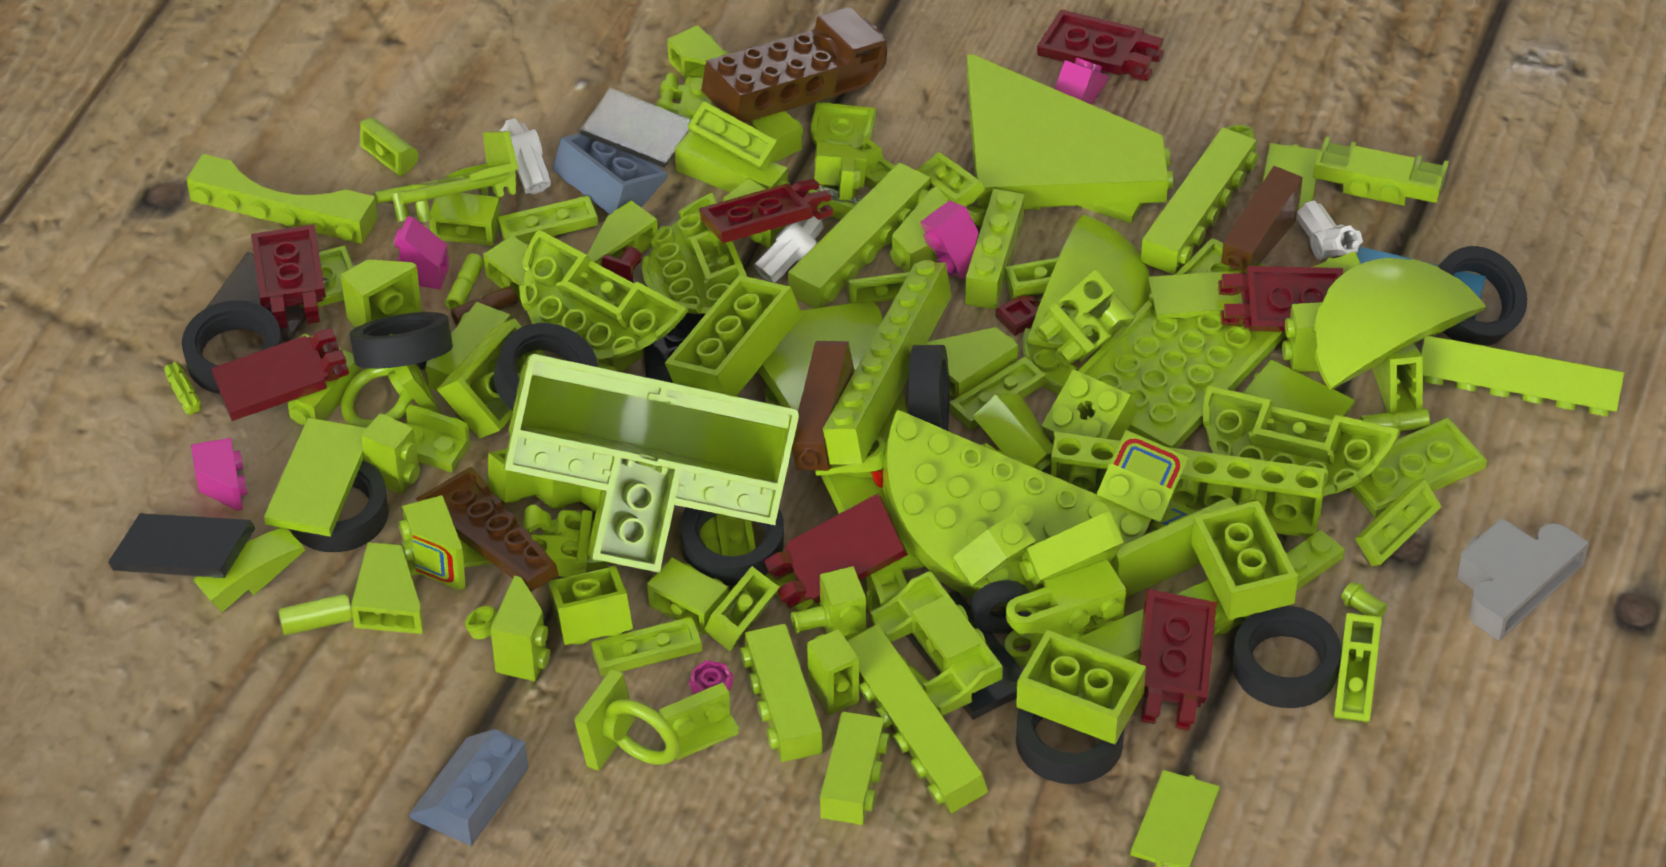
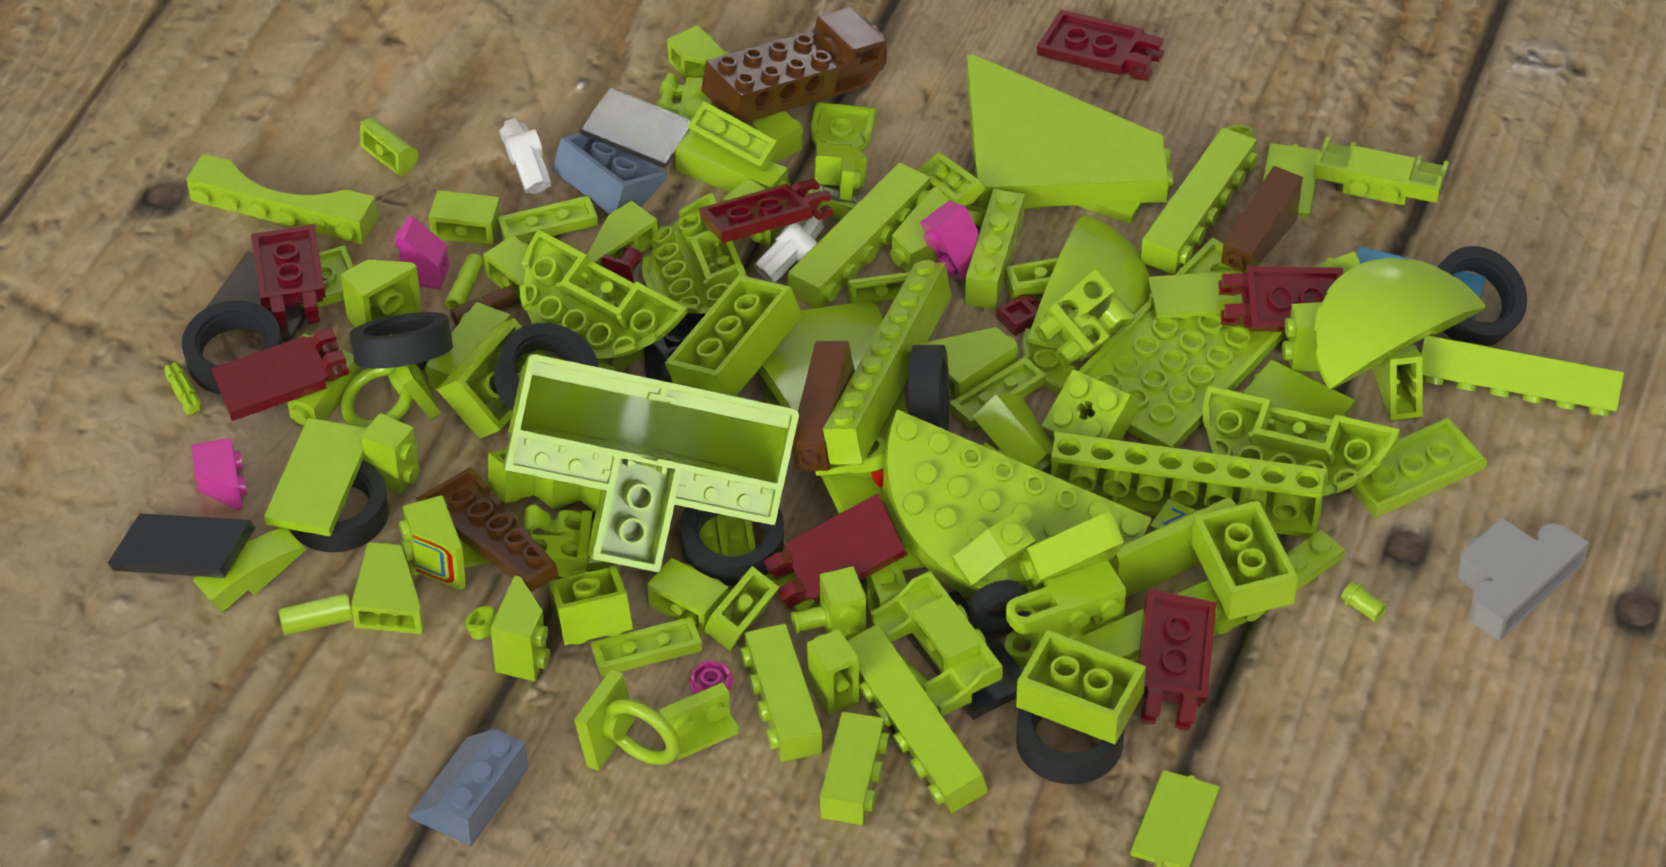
lime hand [373,131,519,222] -> none
lime bracket [406,404,471,473] -> none
lime slope [861,138,895,189] -> none
dark pink slope [1055,58,1109,104] -> none
lime slope [1096,430,1189,522] -> none
black tyre [1232,606,1341,708] -> none
white piece [1296,200,1363,260] -> none
lime slope [1334,613,1382,723] -> none
lime plate [1355,479,1442,566] -> none
lime piece [1360,409,1430,431] -> none

